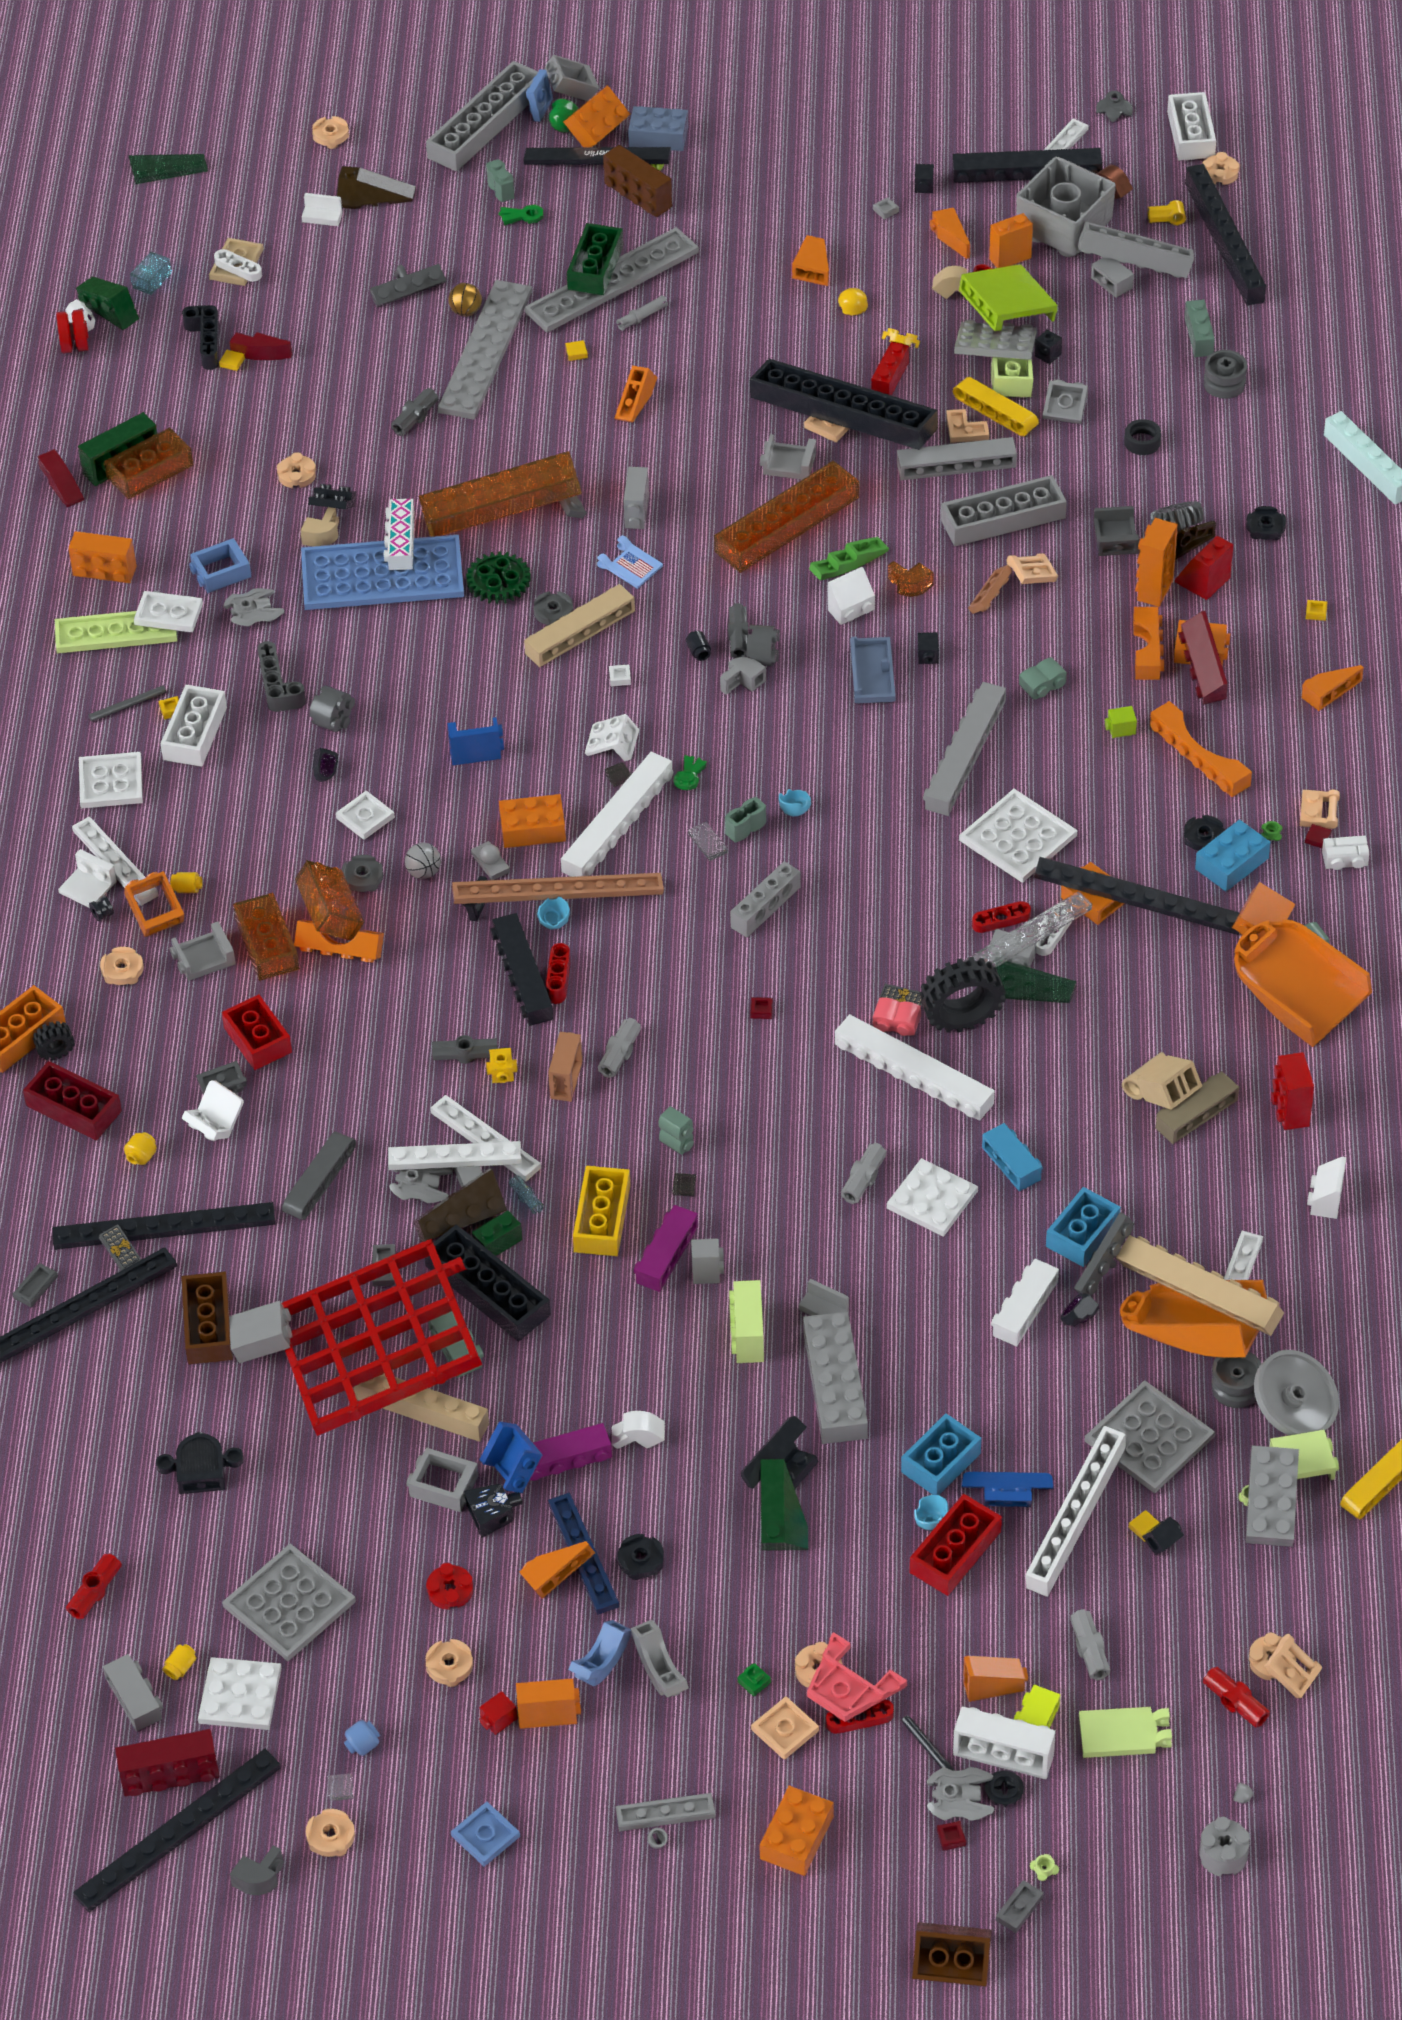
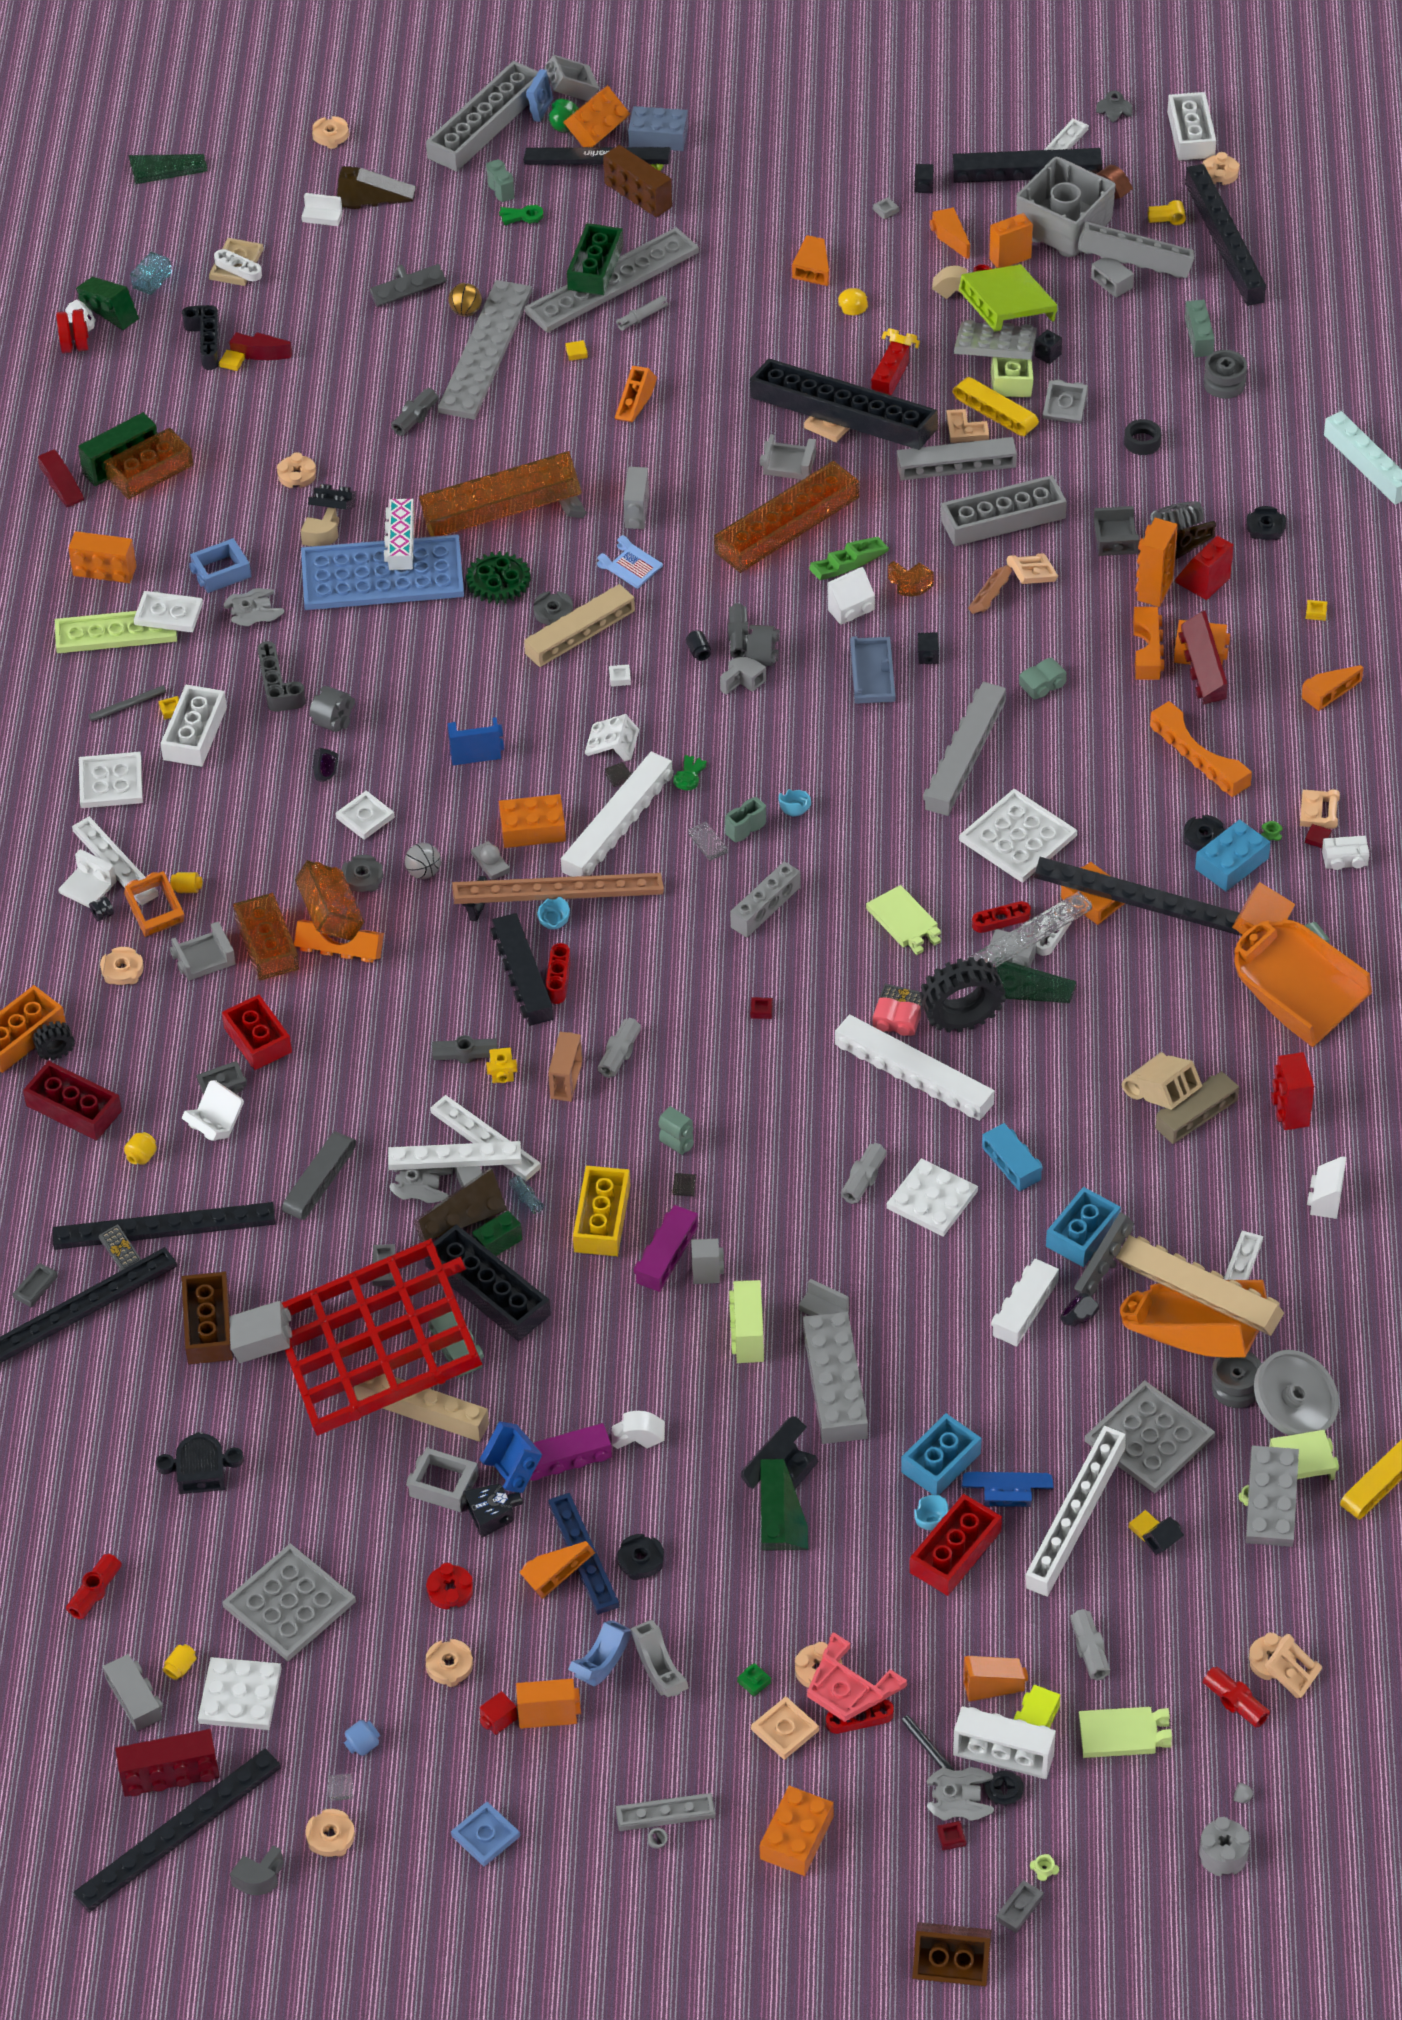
lime brick [1105,706,1137,738] -> none
none -> yellowish green tile [866,885,941,955]

